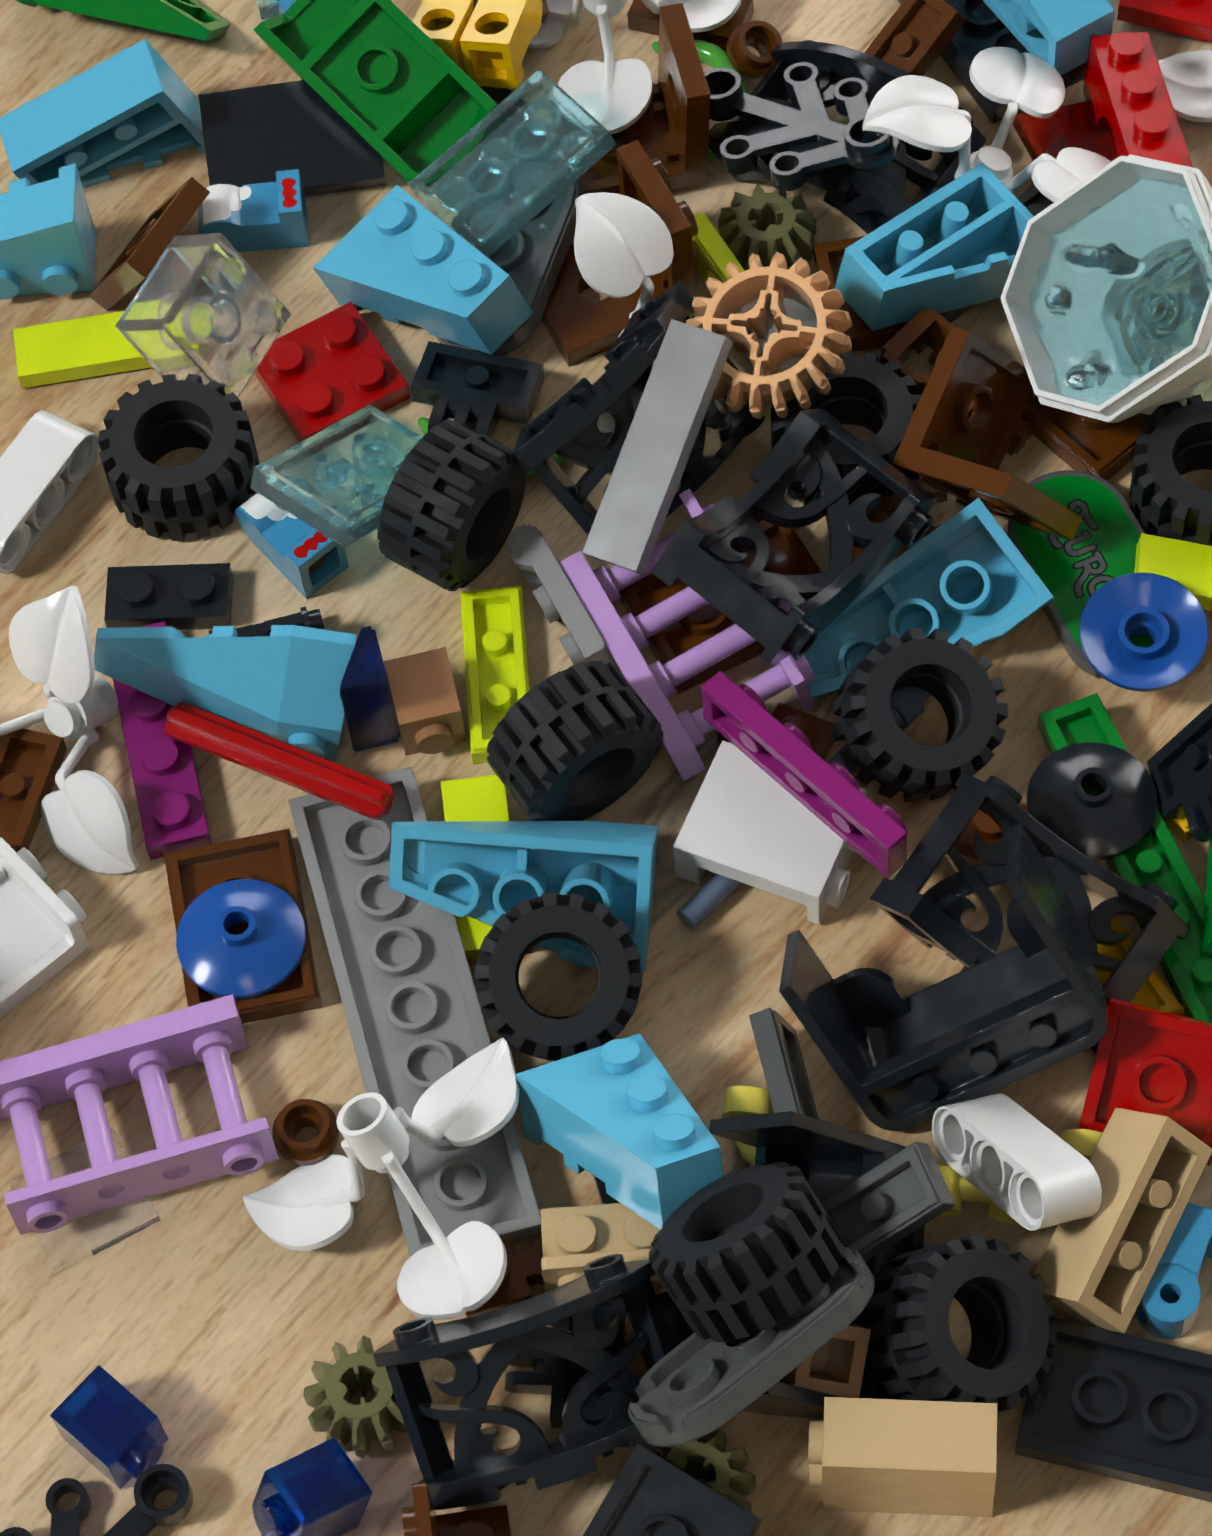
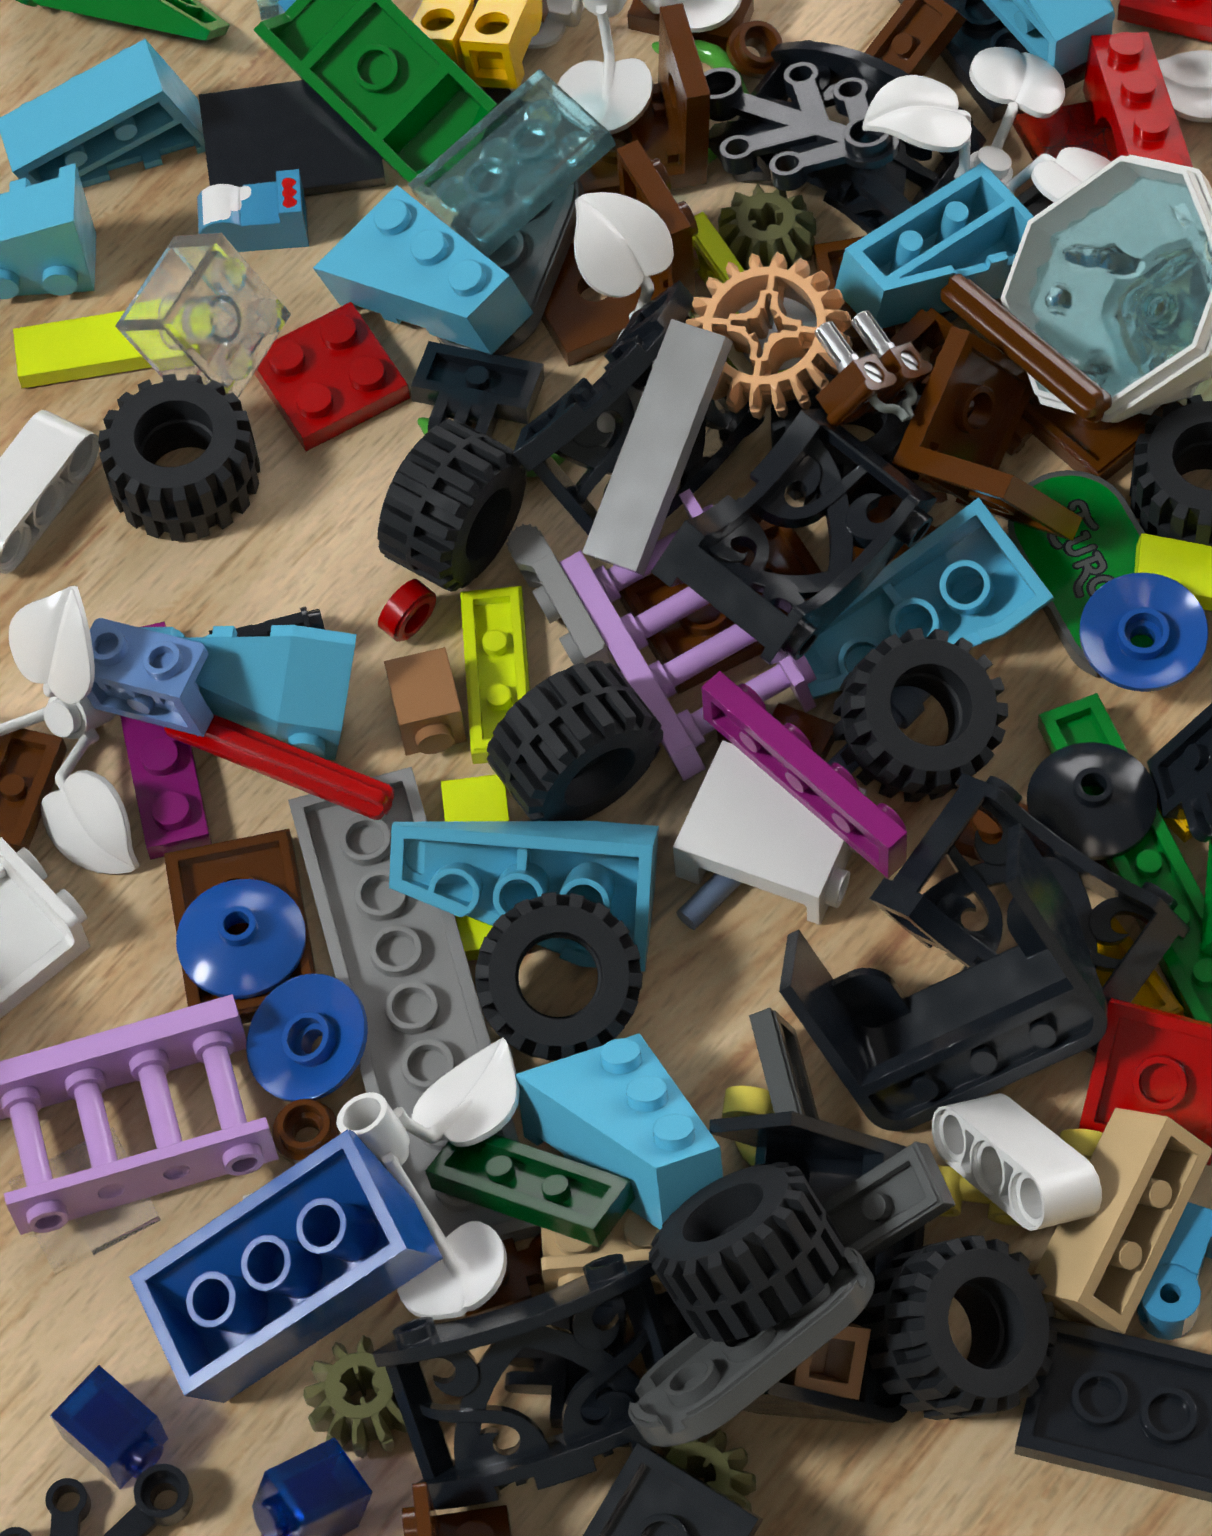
reddish brown tile [89,177,216,311] -> none
black plate [104,563,233,630] -> none
dark azure leg [235,480,349,599] -> none
clear light blue plate [250,404,422,548] -> none
slope [339,626,400,752] -> none
tan brick [808,1397,998,1517] -> none
none -> medium blue bracket [87,618,214,737]
none -> blue slope [129,1129,443,1403]
none -> blue dish [246,973,368,1102]
none -> red tile [378,579,436,642]
none -> dark green plate [425,1134,635,1247]
none -> piece [815,310,932,427]
none -> reddish brown axle [940,274,1112,423]

